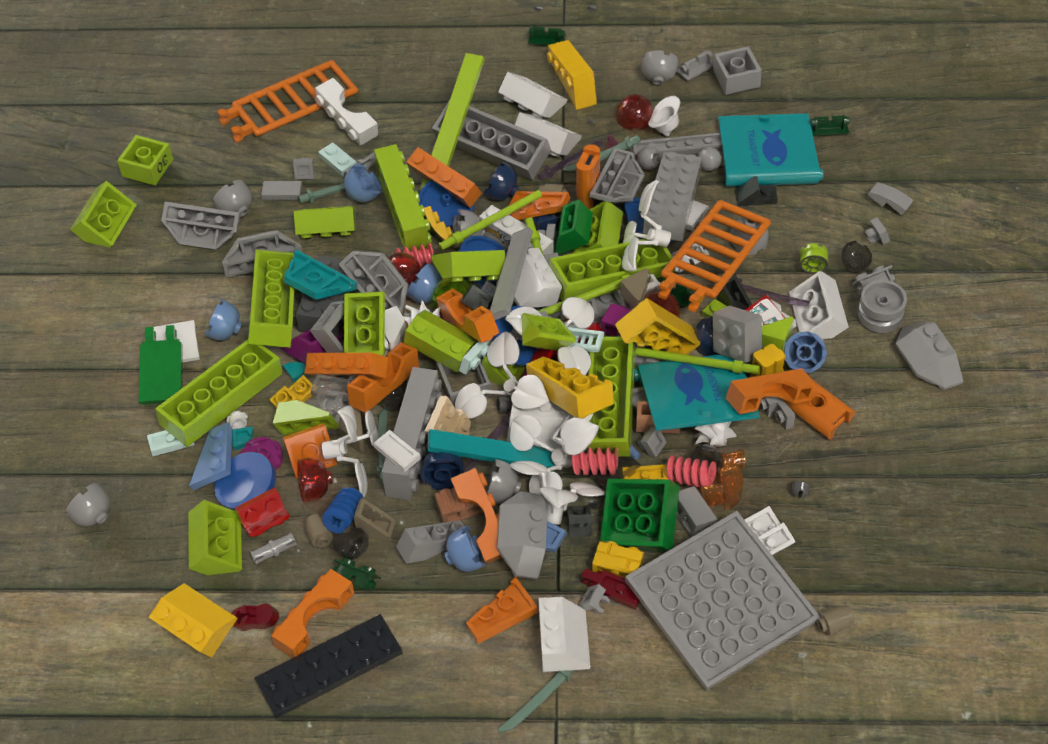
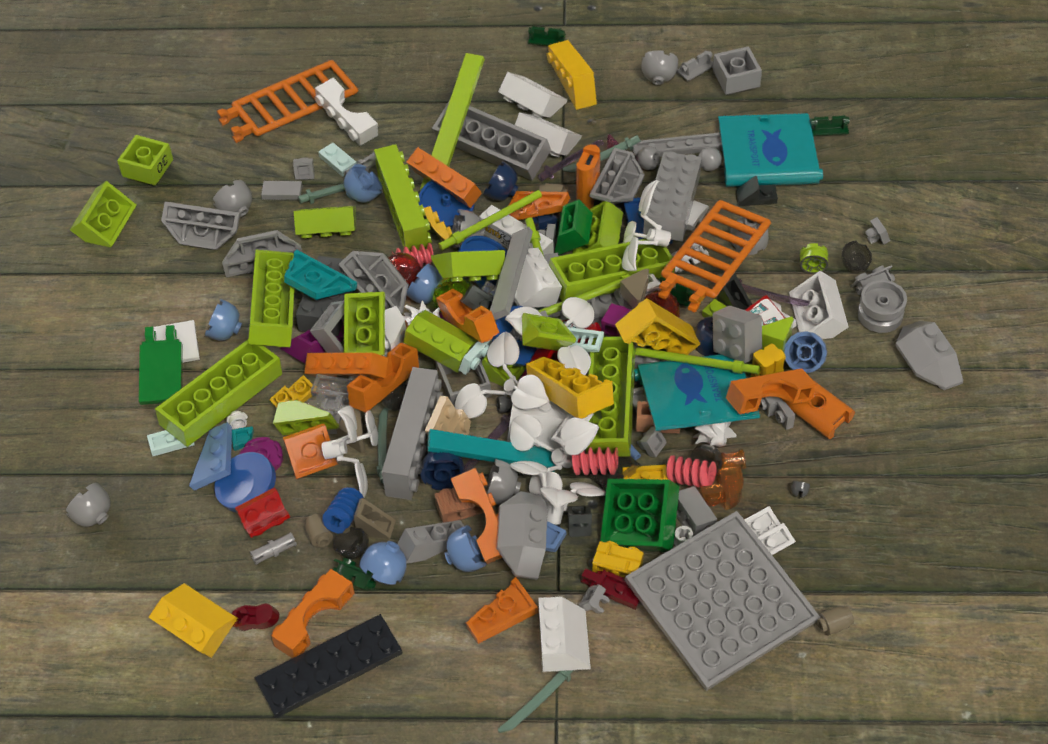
lime slope [188,500,242,575] -> none
teal tile [283,362,308,383] -> none
clear red cylinder [297,458,333,502] -> none
white tile [373,430,421,472] -> none
clear red cylinder [616,94,653,131] -> none
white piece [648,96,680,137] -> none
light grey slope [867,182,914,215] -> none
none -> medium blue cylinder [360,541,407,585]
none -> white axle [674,526,693,546]

